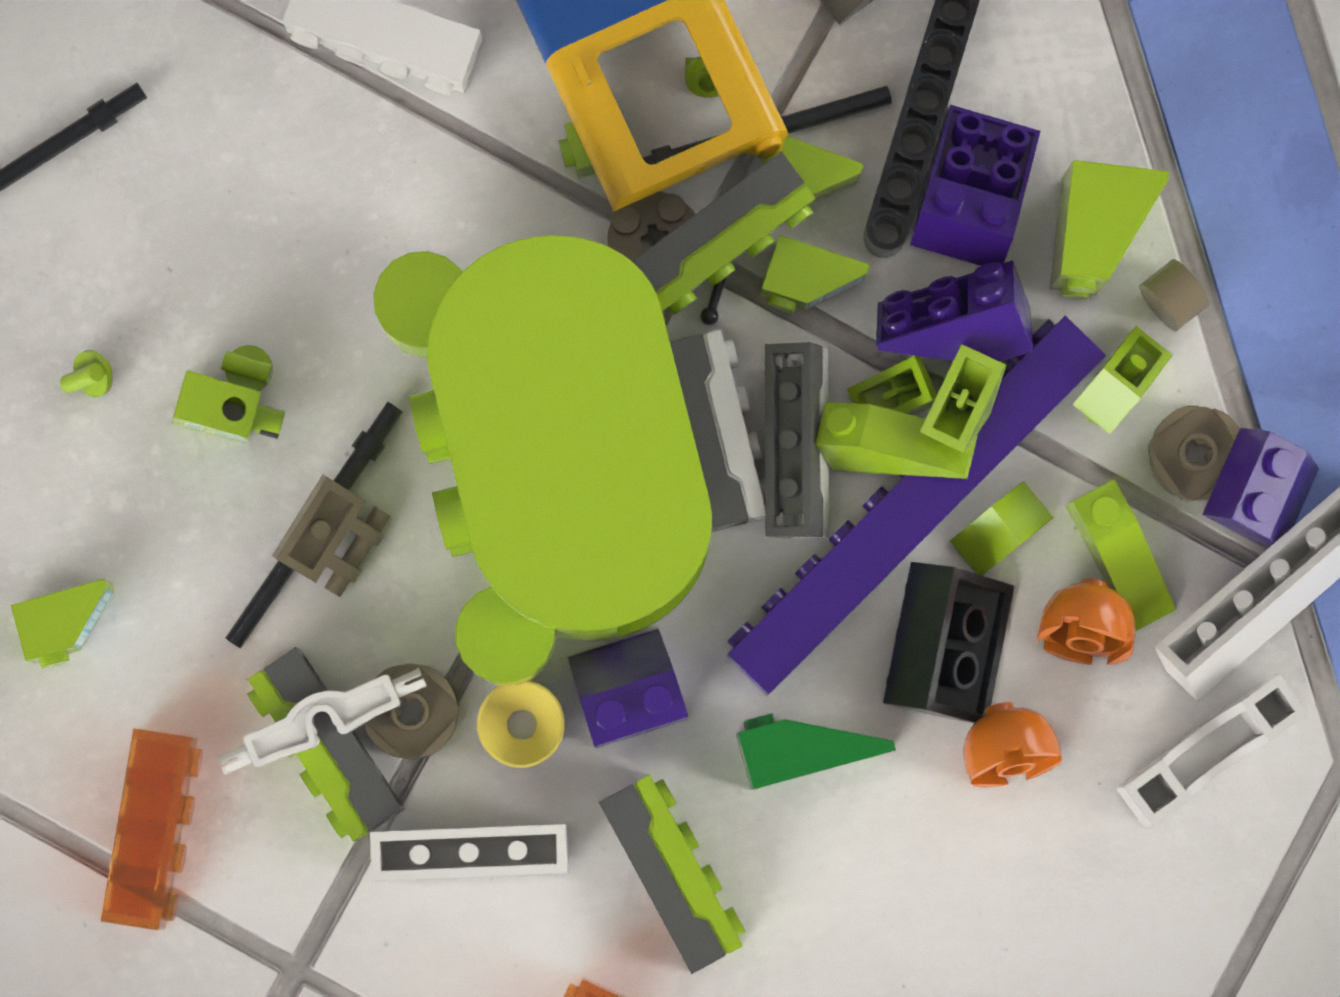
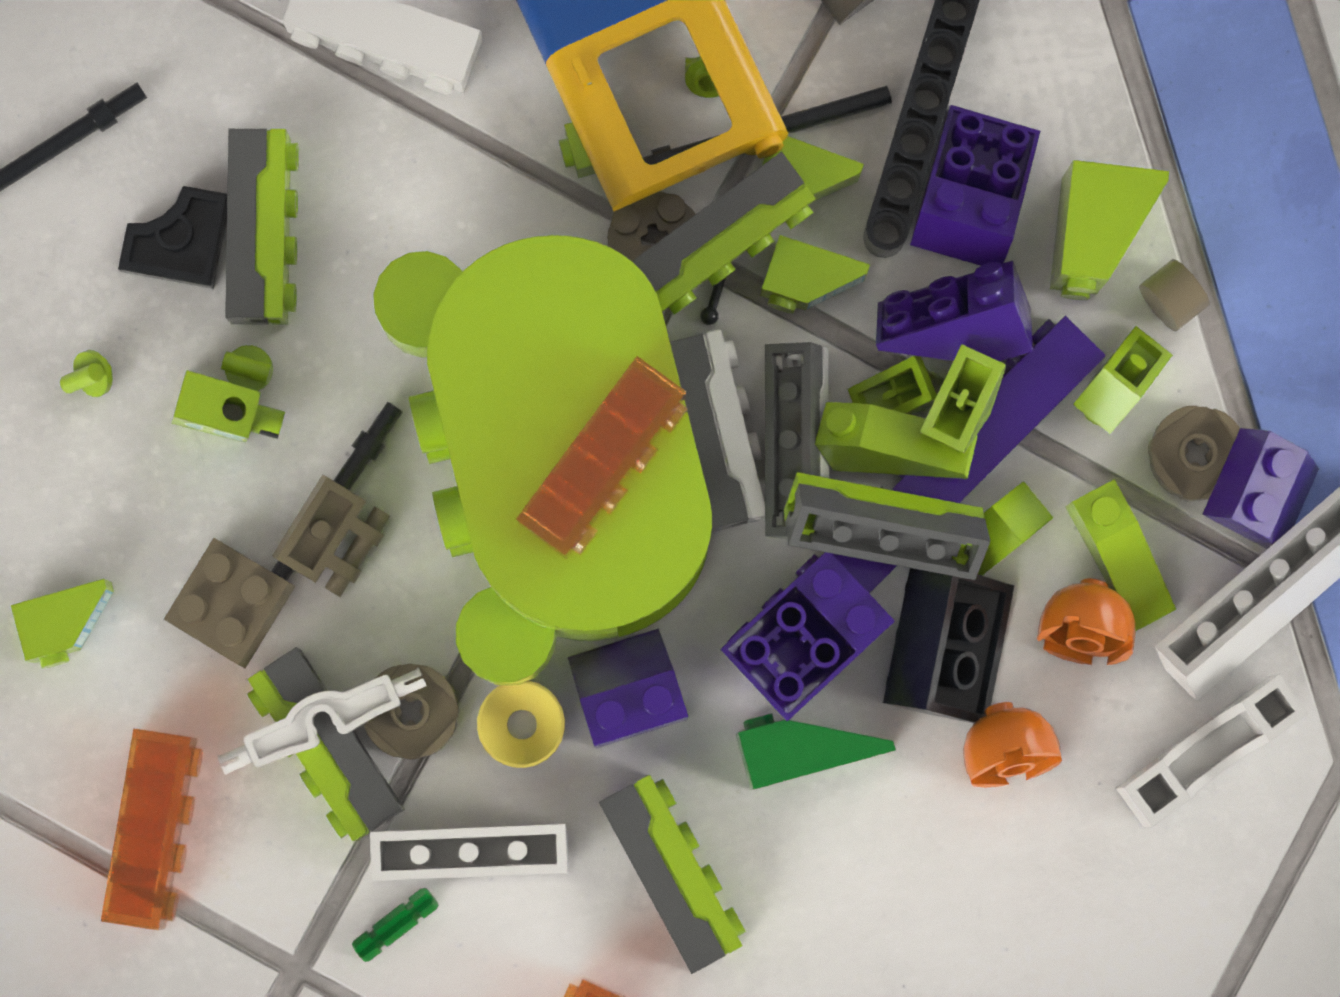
none -> black tile [118,186,227,289]
none -> dark tan plate [164,538,296,669]
none -> piece [225,128,299,325]
none -> green axle [352,888,439,962]
none -> clear orange brick [516,356,688,559]
none -> dark purple slope [720,552,895,721]
none -> dark grey piece [783,472,990,580]

